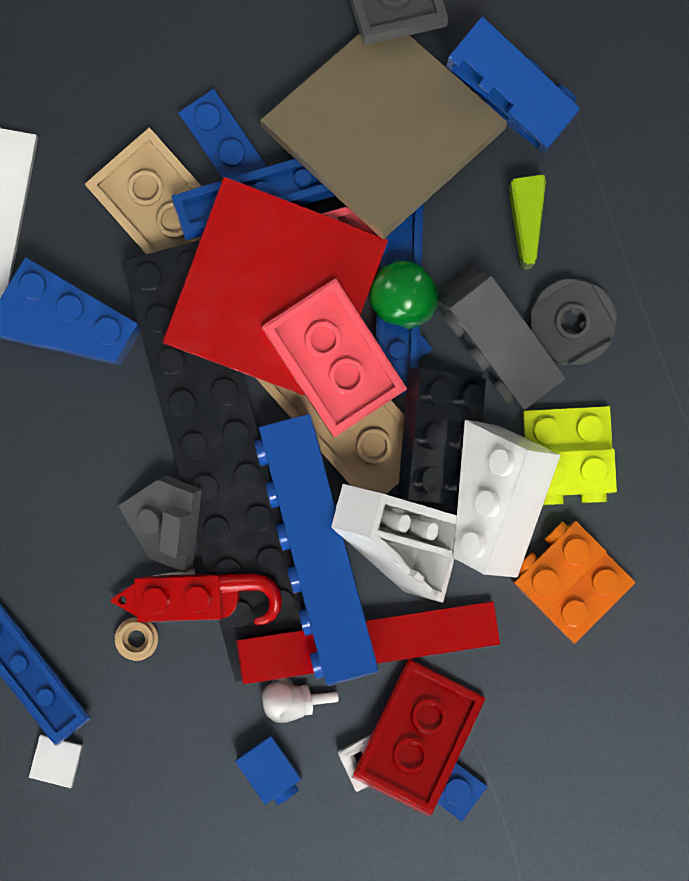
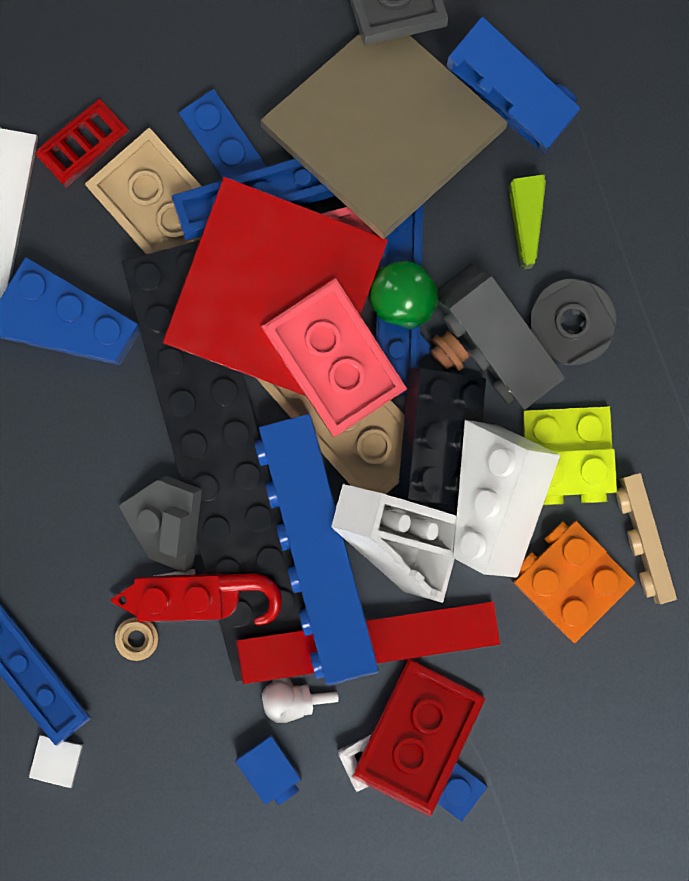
none -> red slope [34,99,129,189]
none -> nougat plate [430,331,469,372]
none -> tan plate [615,473,677,604]

